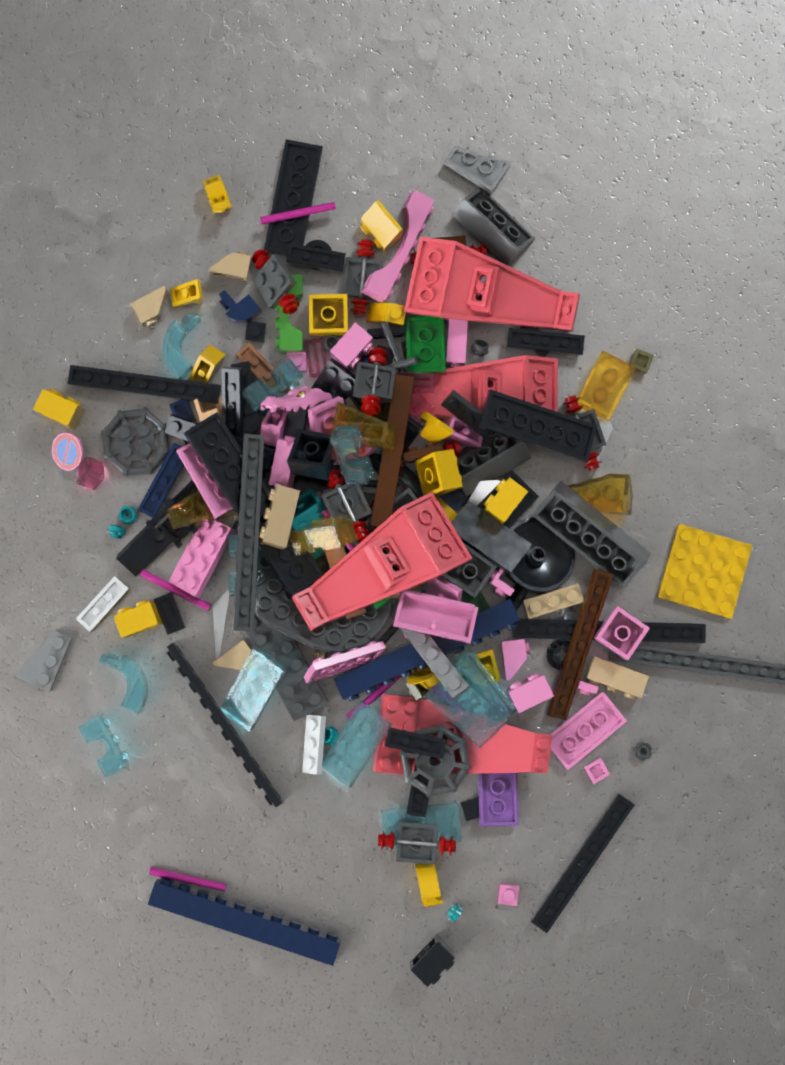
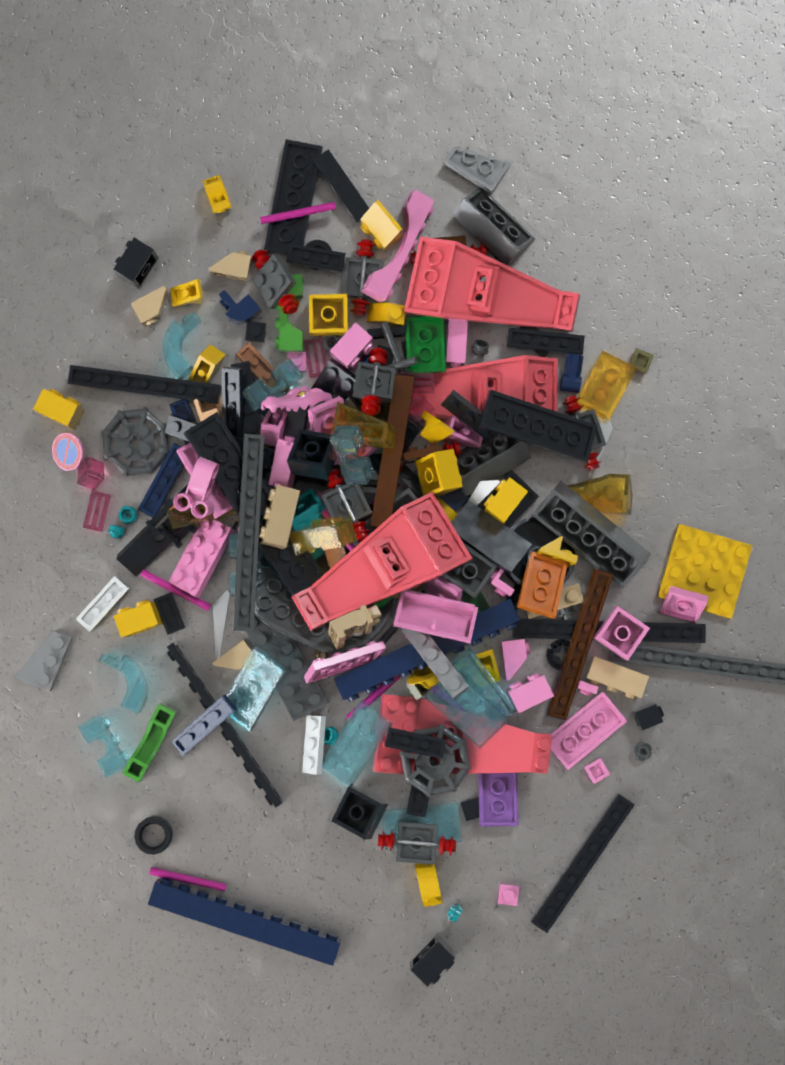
none -> clear pink tile [83,490,111,532]
none -> black brick [113,237,159,289]
none -> bright green arch [122,703,178,783]
none -> black tyre [134,816,173,855]
none -> tile [171,695,237,756]
none -> bright pink piece [173,457,219,519]
none -> black tile [312,149,369,224]
none -> tan hips [328,605,381,650]
none -> black brick [332,786,388,840]
none -> orange plate [517,551,568,619]
none -> yellow slope [536,536,578,568]
none -> dark blue piece [560,354,584,393]
none -> black brick [632,703,664,731]
none -> bright pink plate [659,586,708,623]

